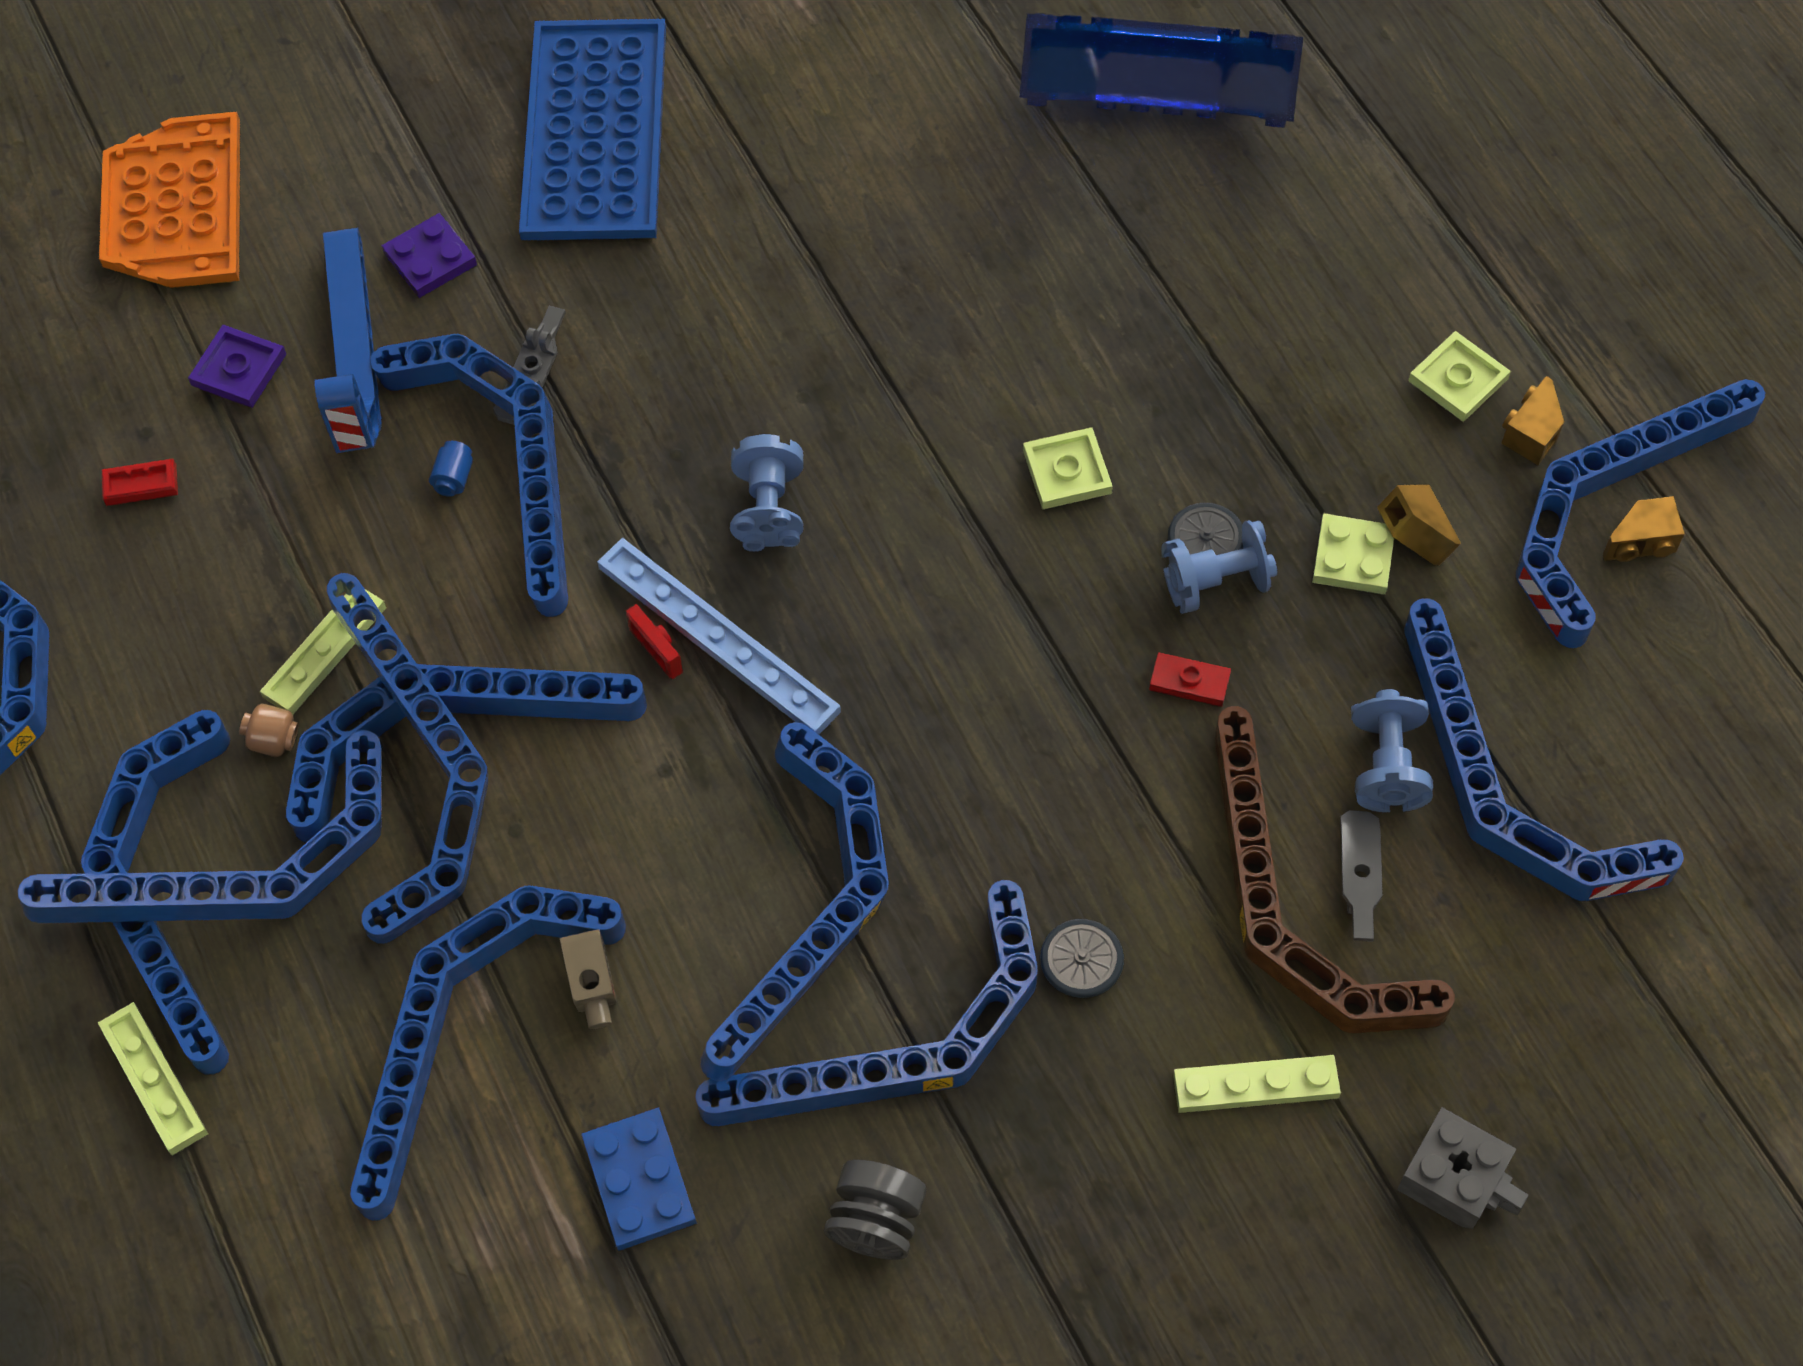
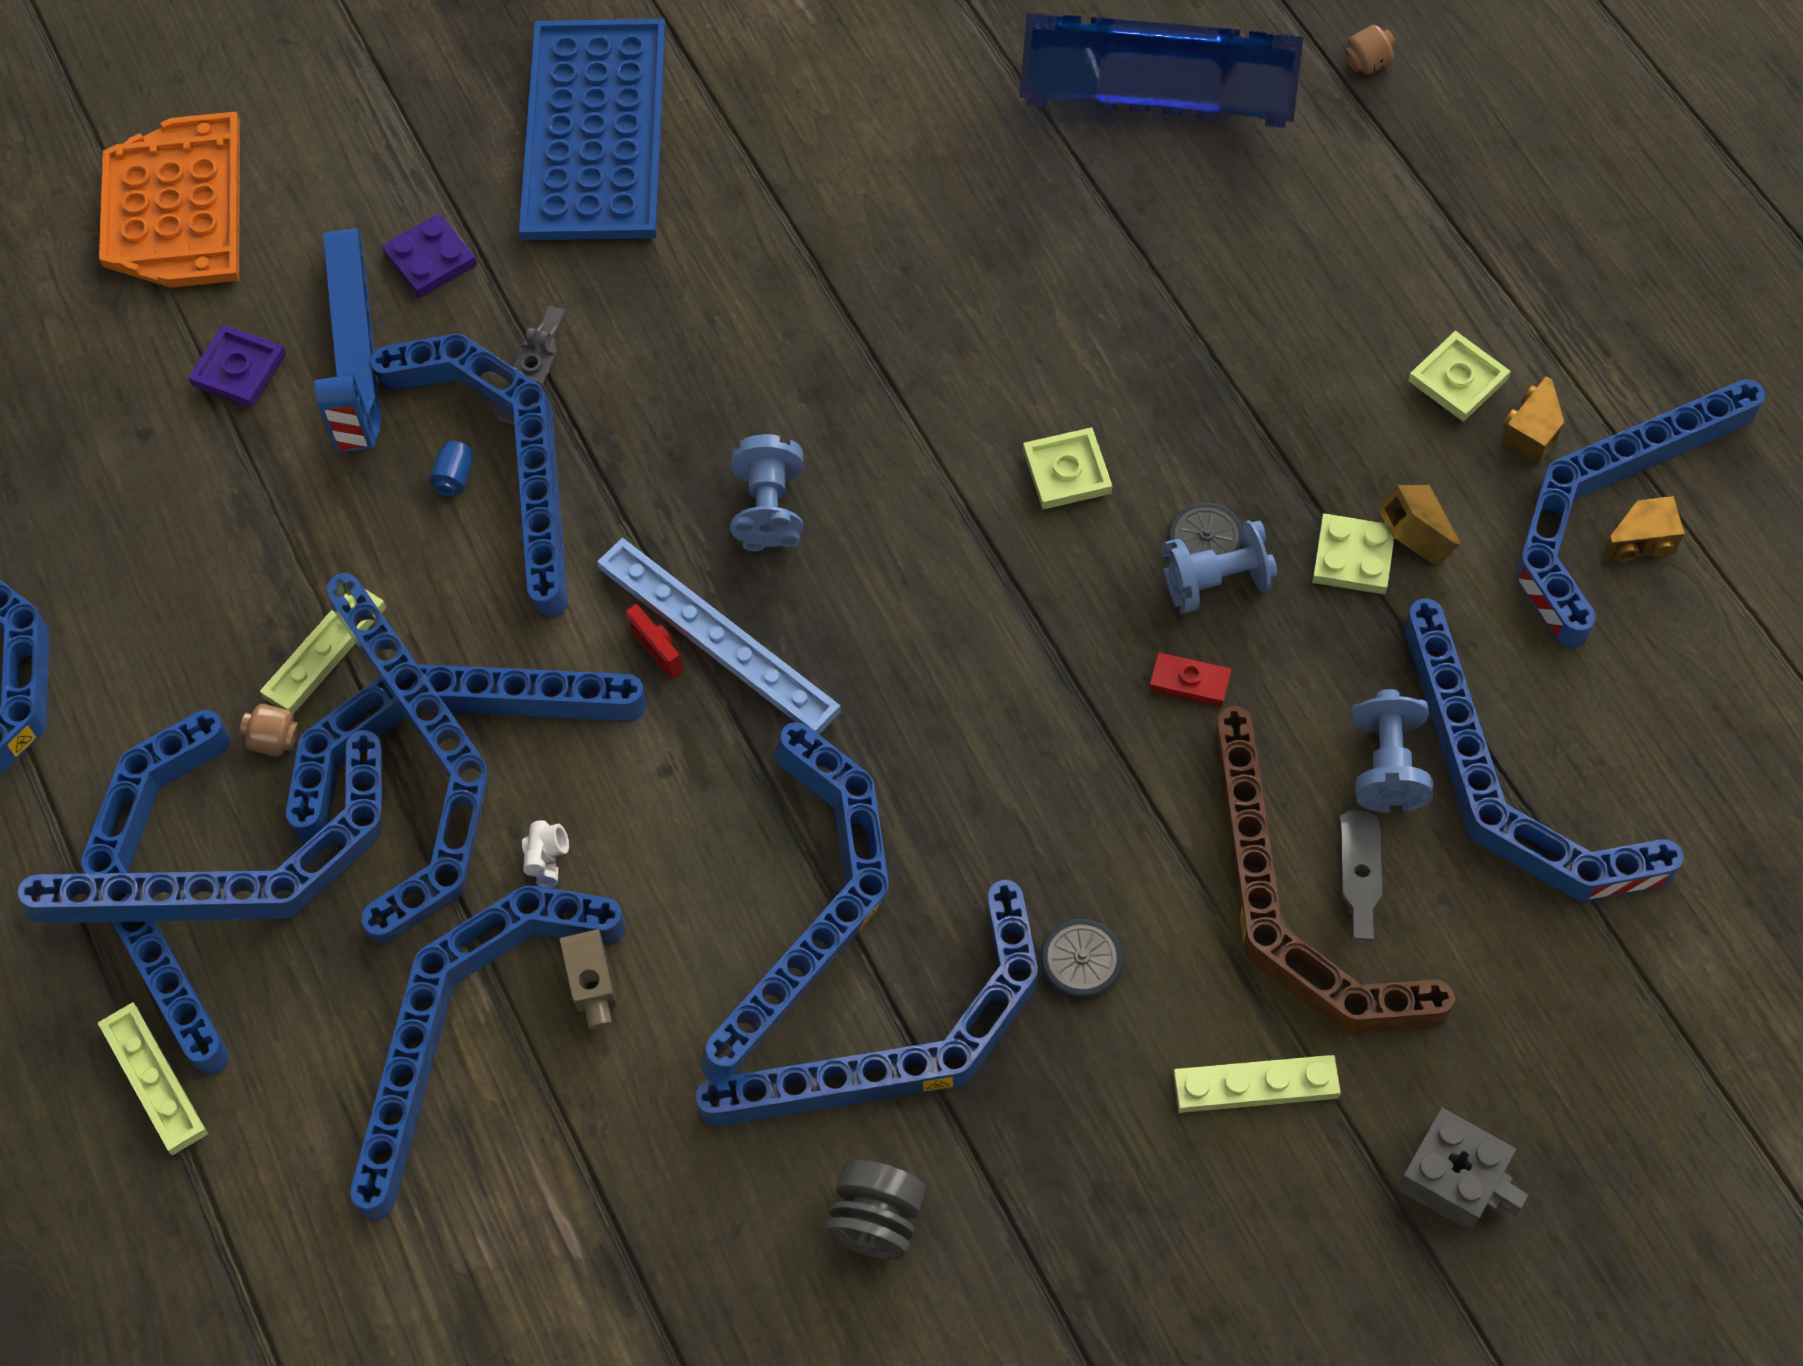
red plate [102,459,178,506] -> none
blue plate [582,1107,697,1251] -> none
none -> white plate [522,821,569,888]
none -> medium nougat head [1344,25,1397,75]

